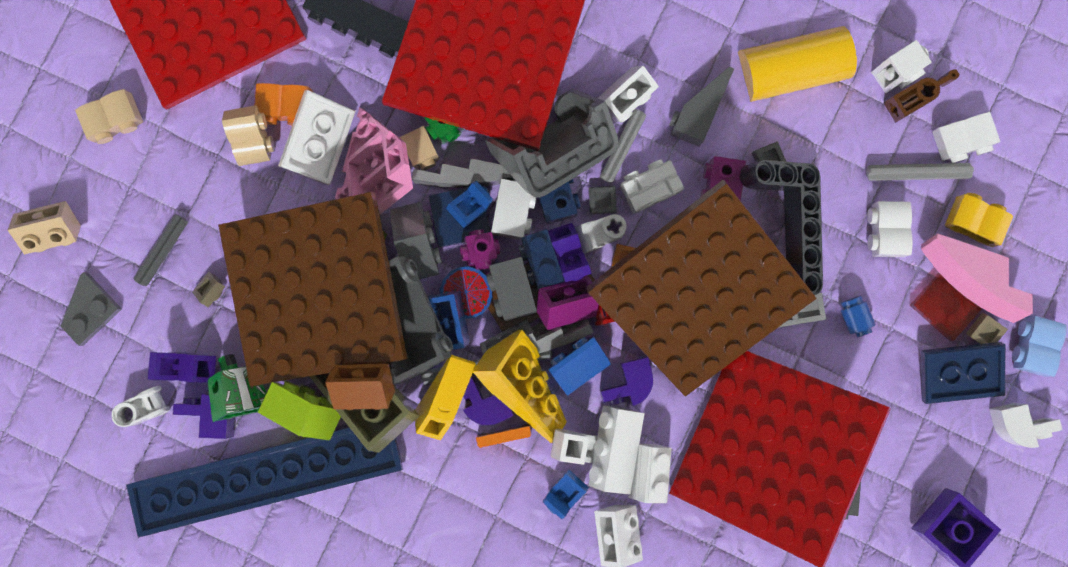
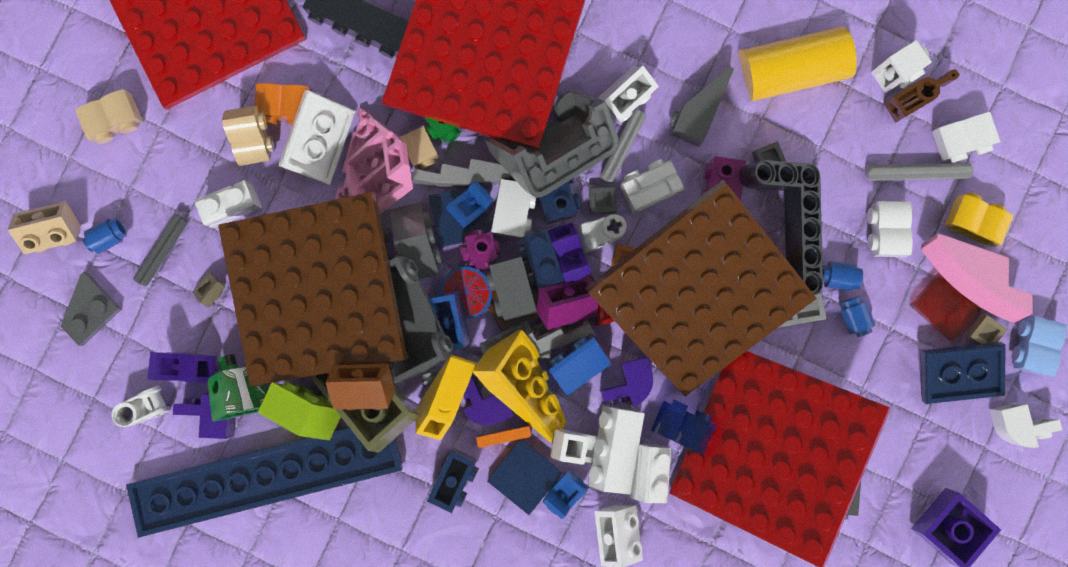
none -> blue brick [82,218,127,254]
none -> white brick [194,180,262,228]
none -> dark blue brick [427,448,479,513]
none -> dark blue tile [487,439,563,515]
none -> clear blue brick [651,399,717,455]
none -> blue brick [823,261,863,291]

